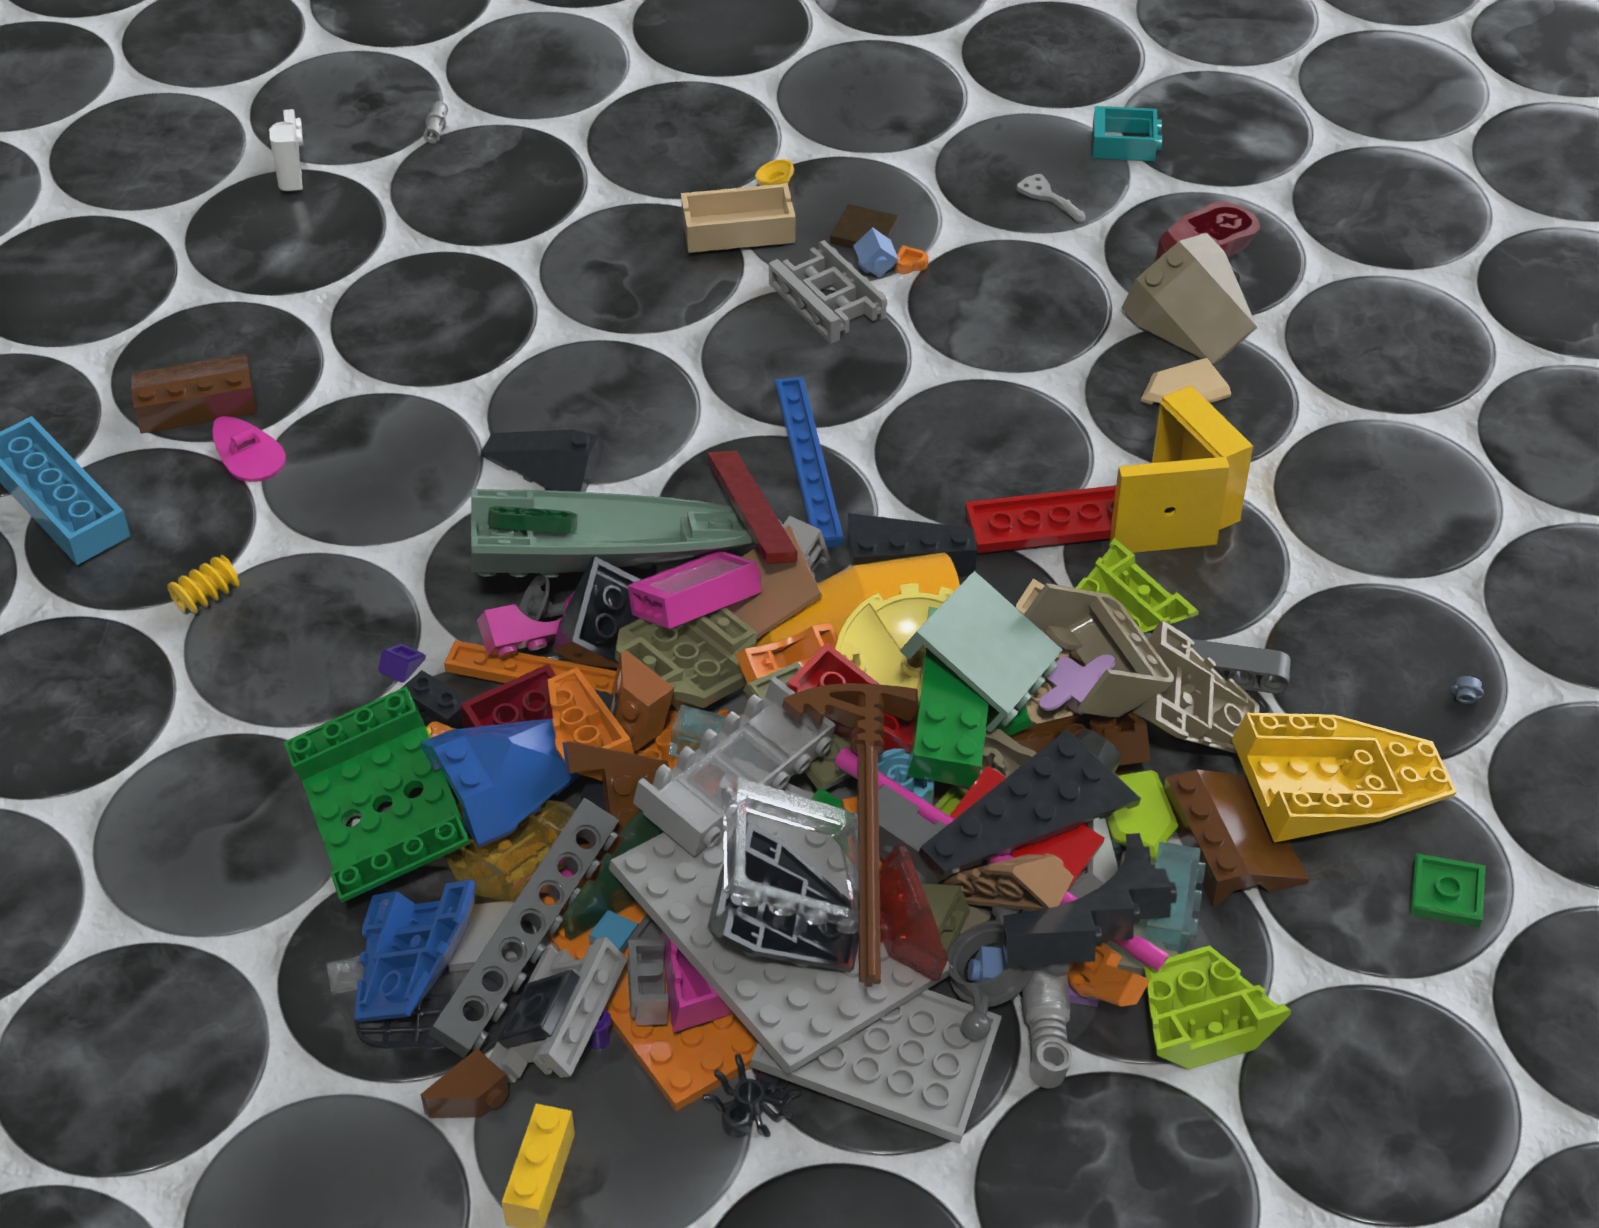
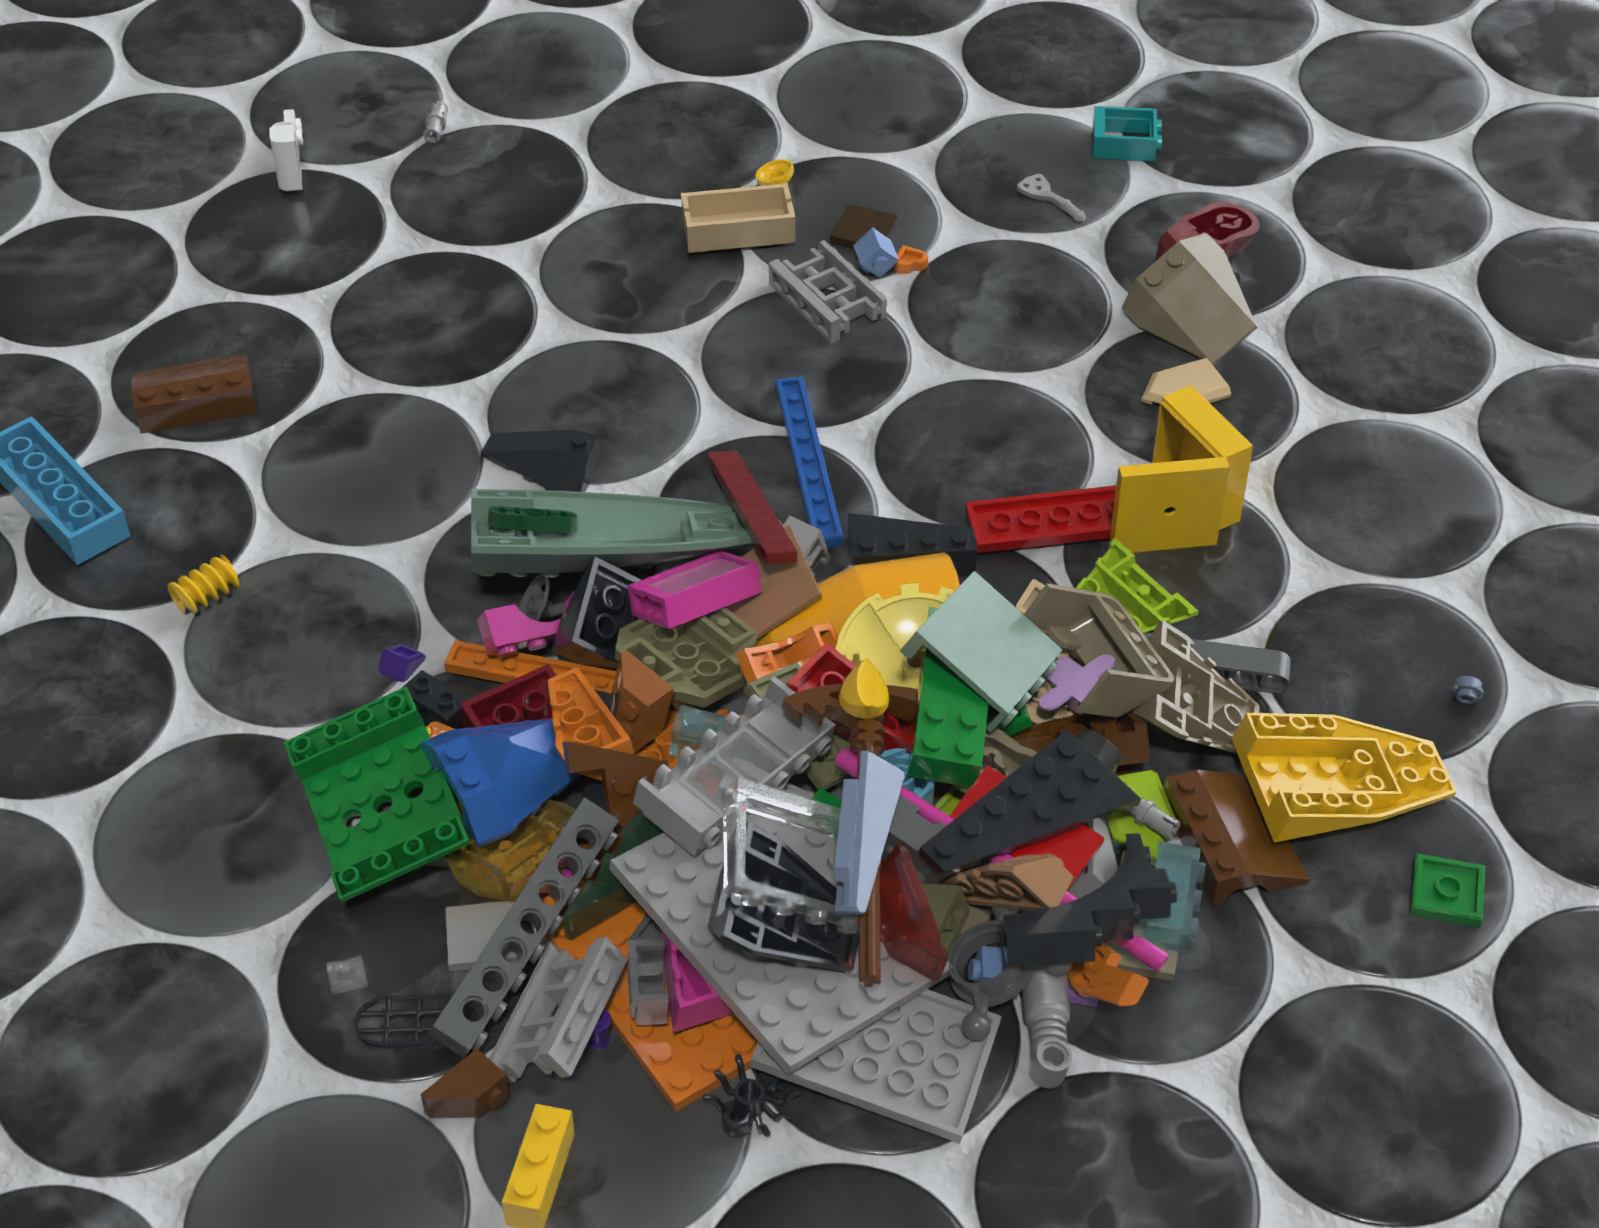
dark pink shield [213,416,286,482] -> none
blue wedge [354,879,476,1022] -> none
black tile [497,970,580,1049] -> none
dark azure tile [589,910,638,953] -> none
lime wedge [1144,946,1291,1069] -> none
none -> wedge [834,751,905,915]
none -> yellow piece [839,658,890,719]
none -> light grey pin [1122,796,1181,840]

